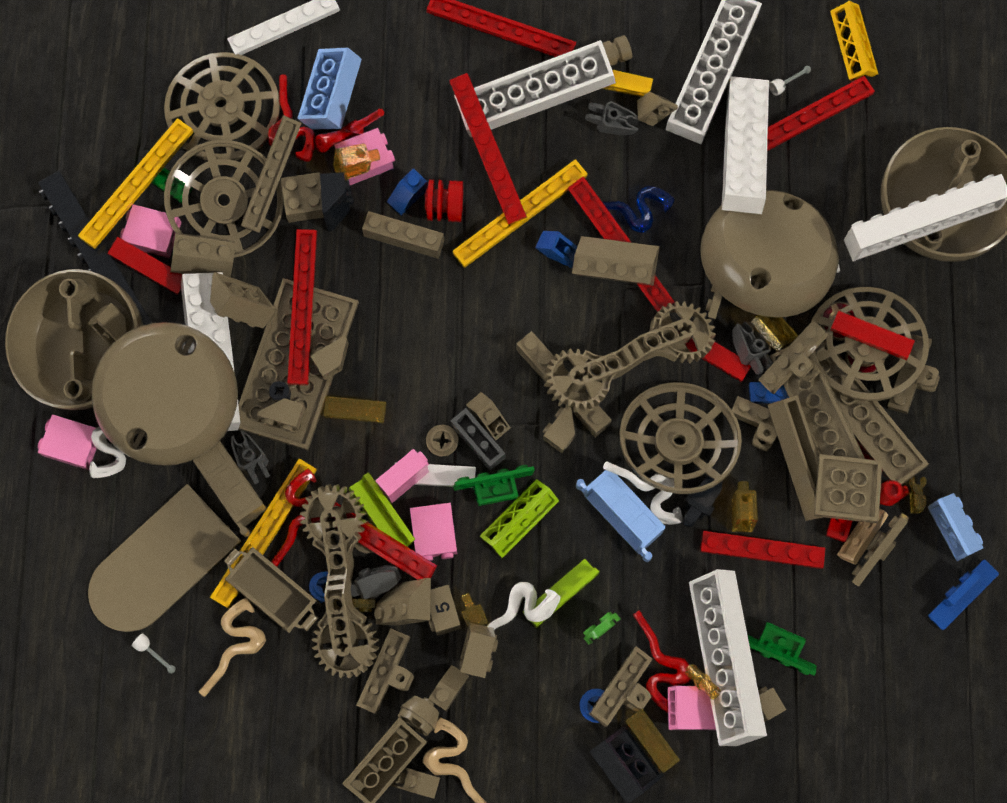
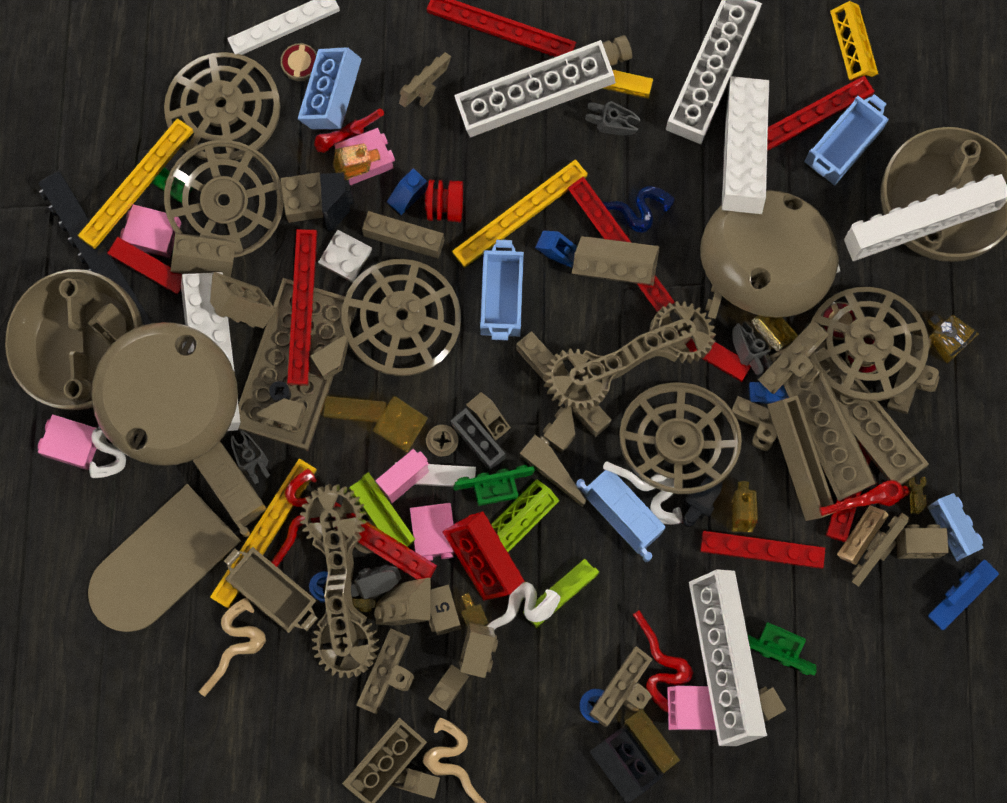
hinge [131,633,176,673] -> none
dark tan tile [241,115,302,233] -> none
red animal [268,75,315,162] -> none
dark tan cone [397,696,439,736] -> none
red plate [449,73,527,225] -> none
bright green plate [583,612,621,645] -> none
dark tan slope [637,91,678,126] -> none
clear yellow pin [685,664,721,699] -> none
white hinge [769,66,811,96] -> none
dark tan plate [814,454,882,523] -> none
red tile [830,310,915,361] -> none
none -> tile [281,43,317,81]
none -> white plate [318,230,372,283]
none -> dark tan dish [342,259,461,376]
none -> clear yellow plate [373,396,428,452]
none -> dark tan plate [399,52,451,107]
none -> red slope [442,512,524,600]
none -> light blue container [480,240,524,340]
none -> dark tan slope [520,435,586,507]
none -> light blue container [804,94,889,185]
none -> dark tan brick [896,525,948,559]
none -> clear yellow torso [928,314,979,364]

